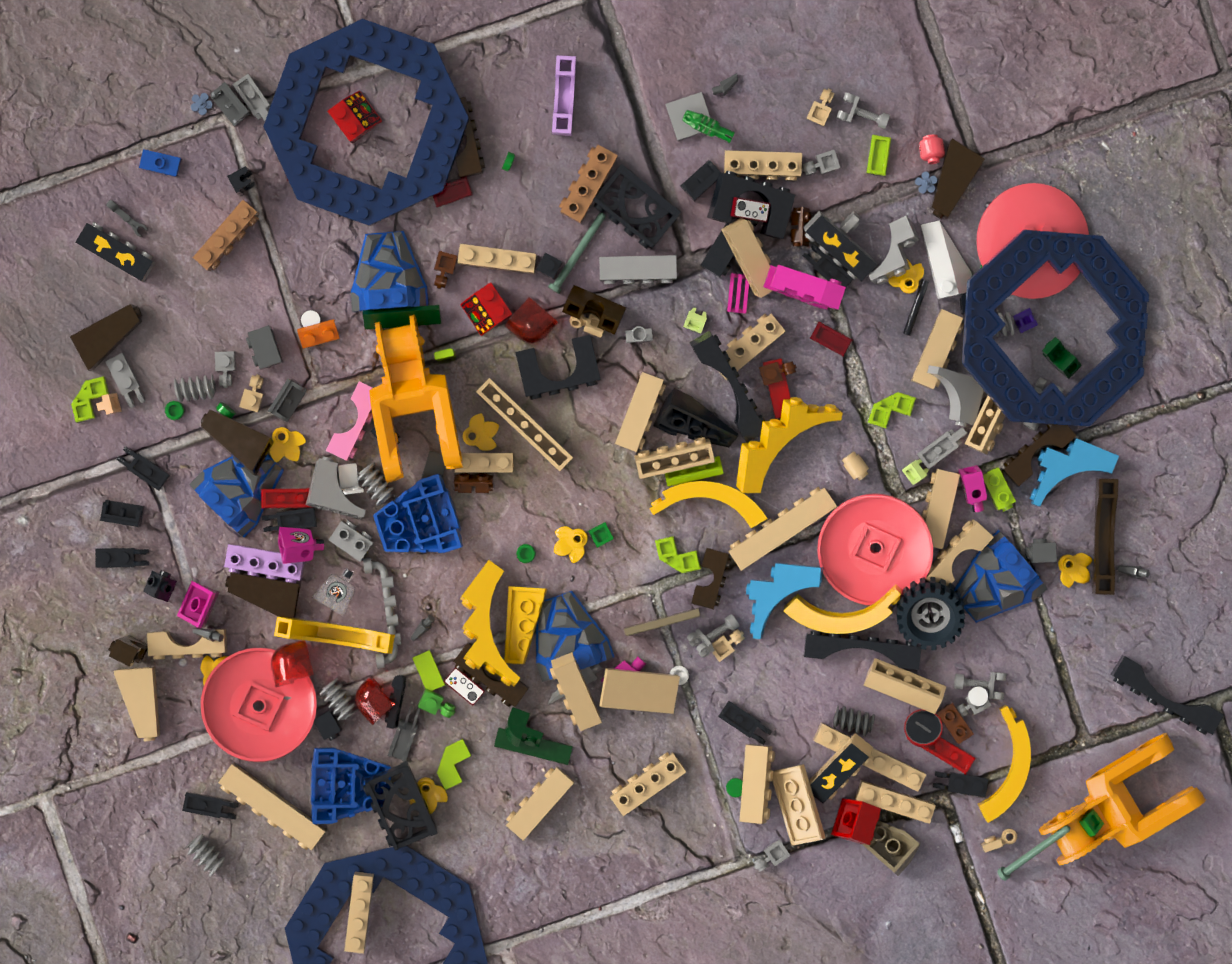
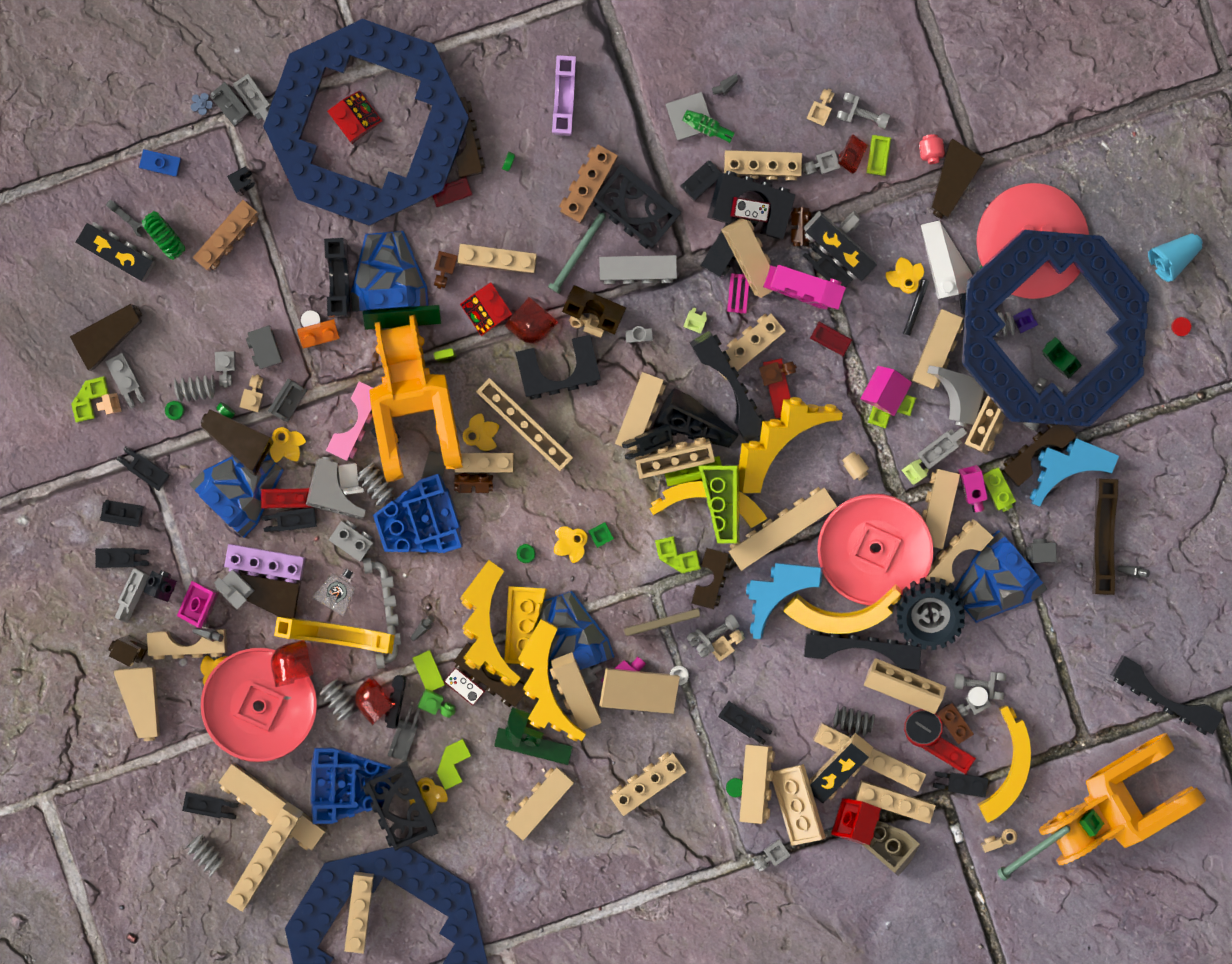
dark pink torso [278,527,324,564] -> none
black brick [314,710,342,741] -> none
black brick [536,253,563,280] -> none
light grey arch [868,216,919,285] -> none
sand blue plant [915,172,937,193] -> none
yellow plate [1058,553,1093,588] -> none
none -> light grey hinge [115,568,150,623]
none -> green gear [142,211,185,260]
none -> light grey piece [214,569,255,609]
none -> tan brick [226,802,304,912]
none -> black arch [324,238,351,318]
none -> yellow arch [518,618,586,742]
none -> black hinge [622,424,674,460]
none -> lime wedge [699,466,739,543]
none -> clear red tile [838,134,868,174]
none -> dark pink slope [860,366,912,416]
none -> medium azure cone [1148,233,1203,282]
none -> red tile [1171,317,1191,336]

